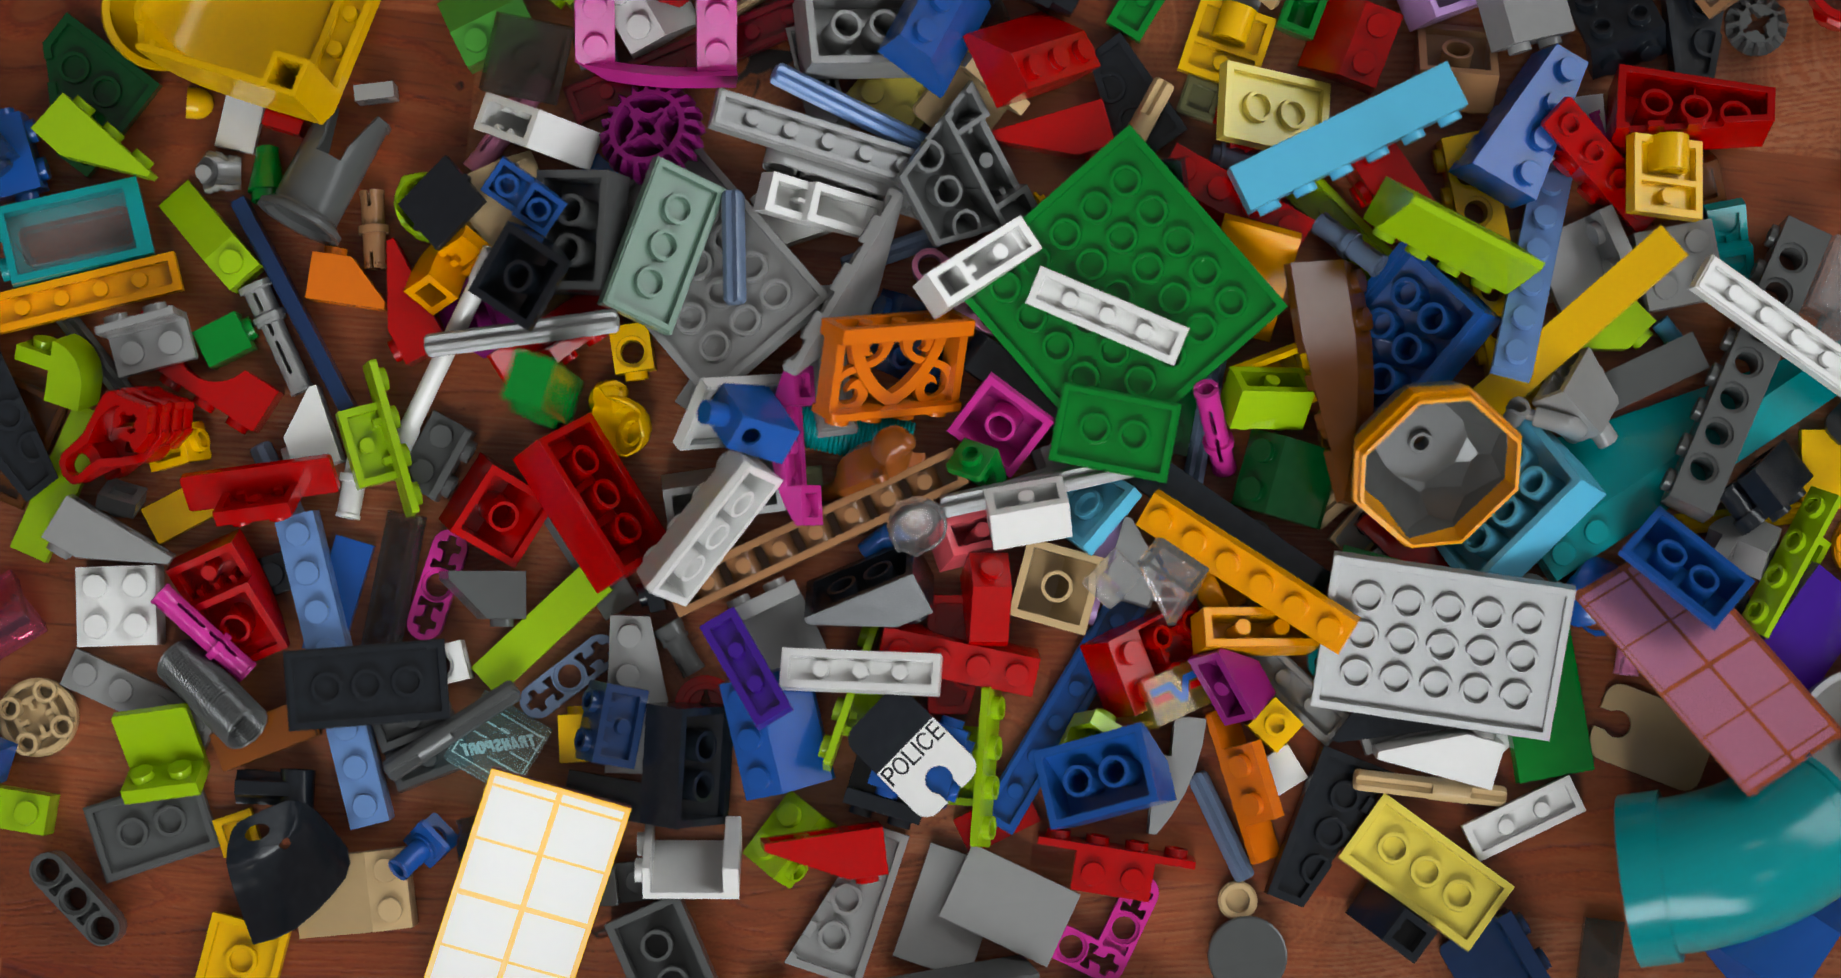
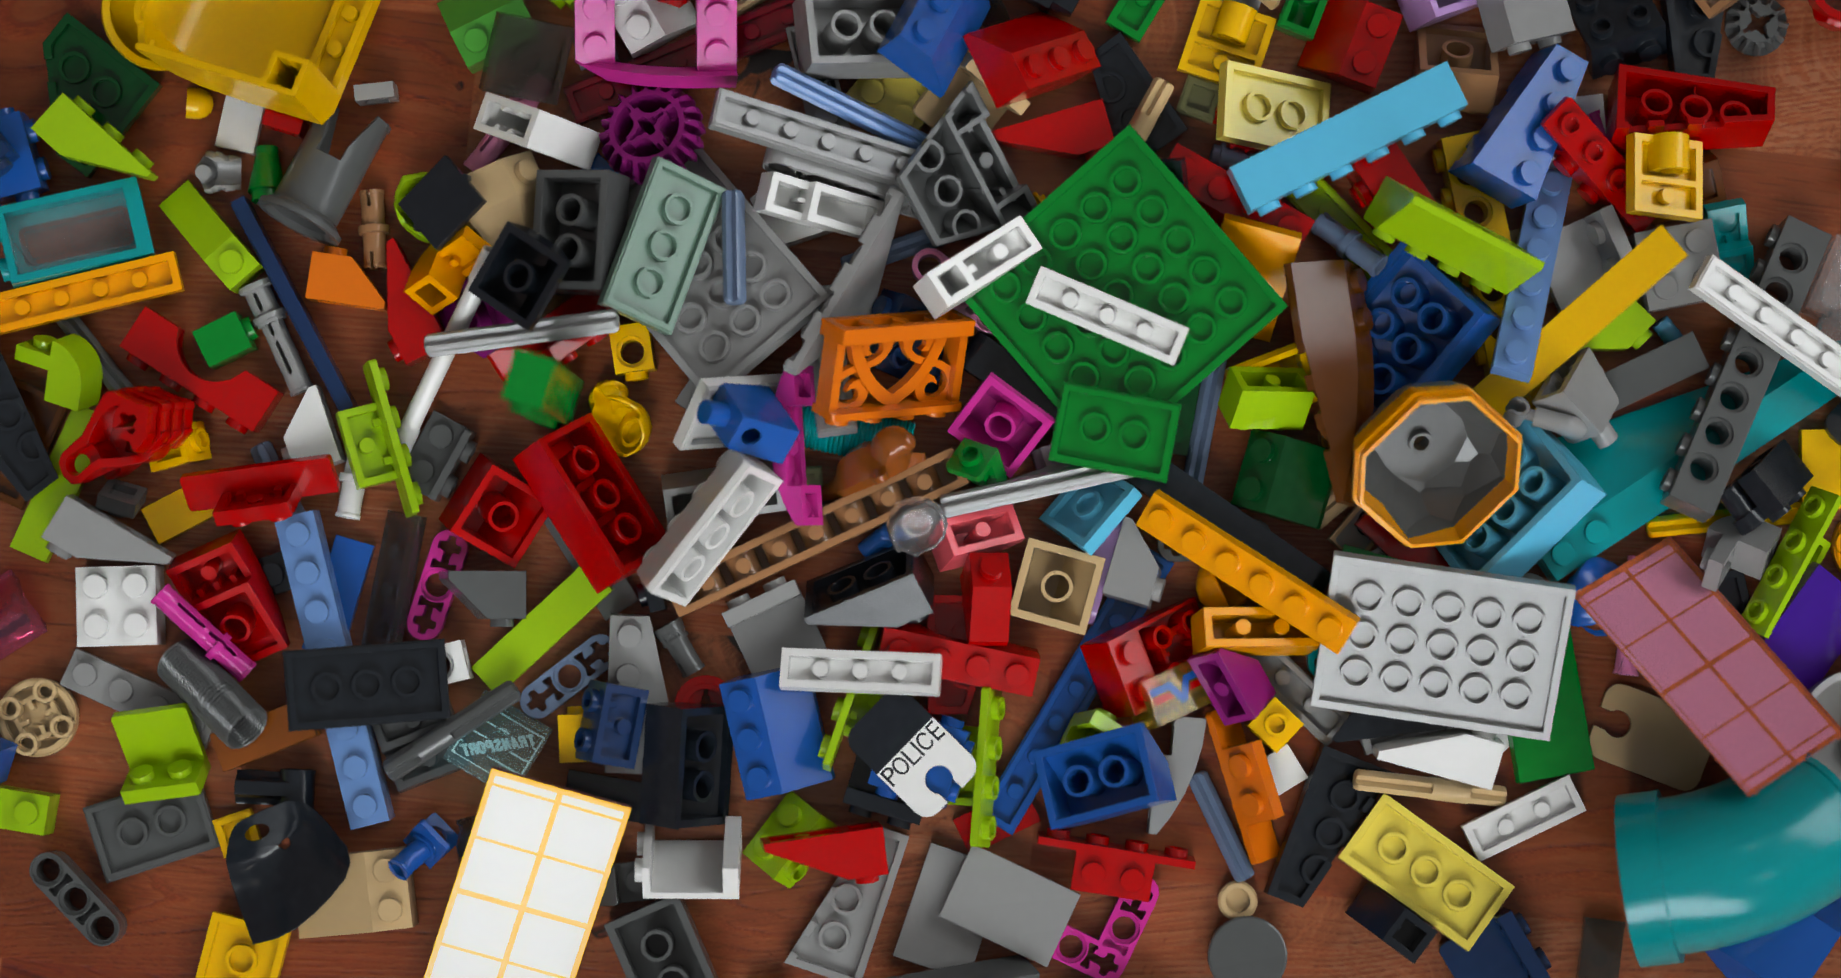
light grey bracket [94,302,199,379] -> none
blue slope [480,156,568,237] -> none
dark purple plate [700,606,794,730] -> none
white brick [983,475,1073,551] -> none
clear slope [1082,547,1144,609] -> none
clear slope [1137,538,1209,625] -> none
dark pink pin [1193,379,1237,477] -> none
blue slope [1618,505,1755,631] -> none

